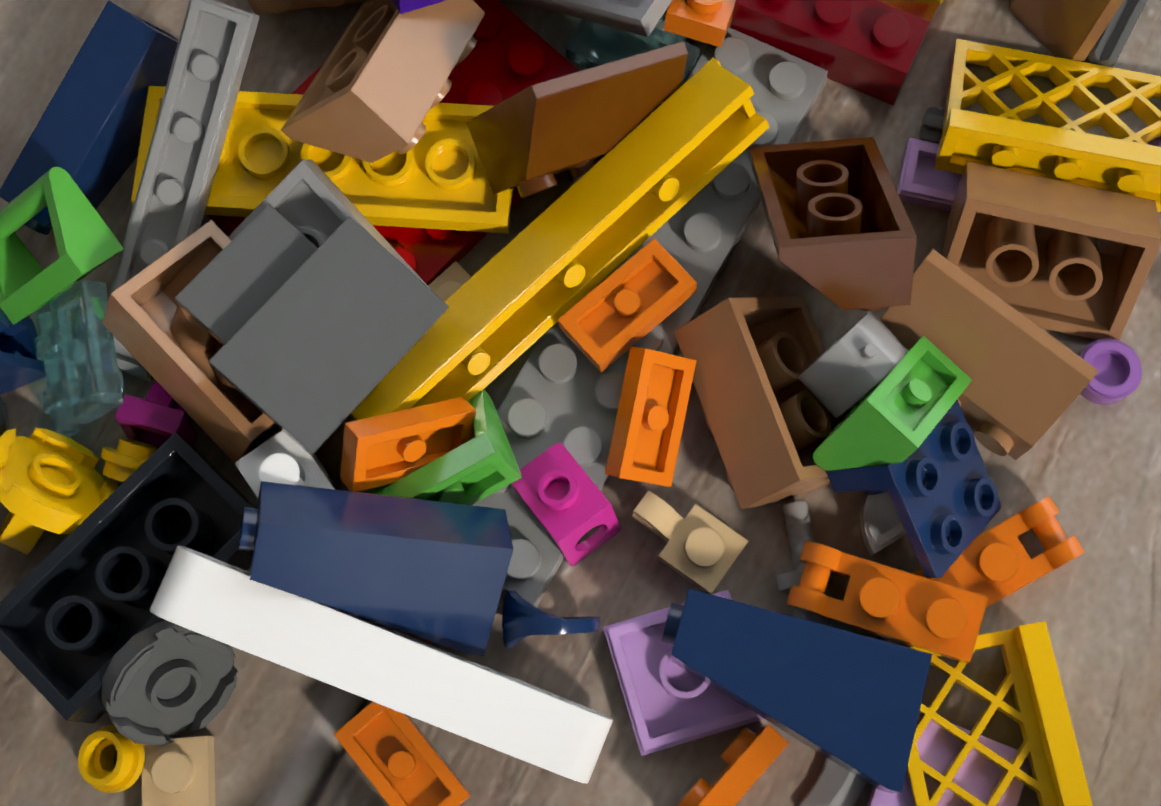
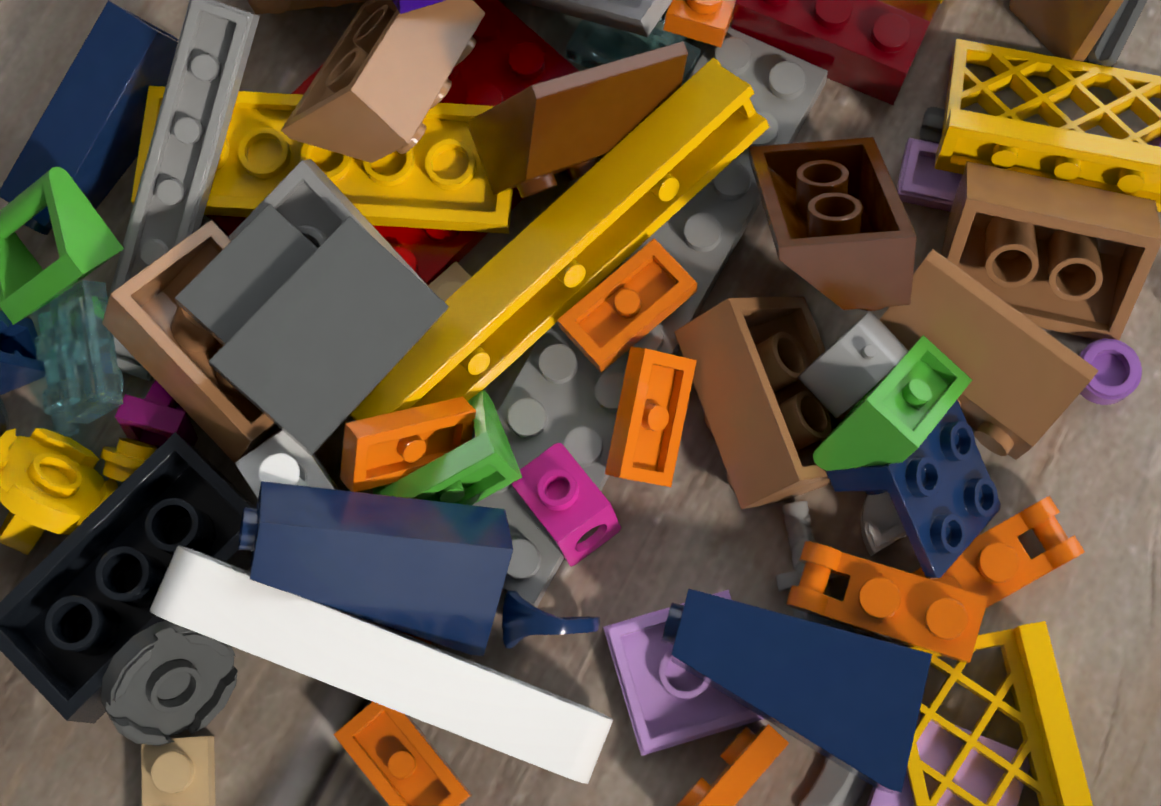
yellow plate [78,724,145,793] -> none
tan plate [631,490,748,594] -> none

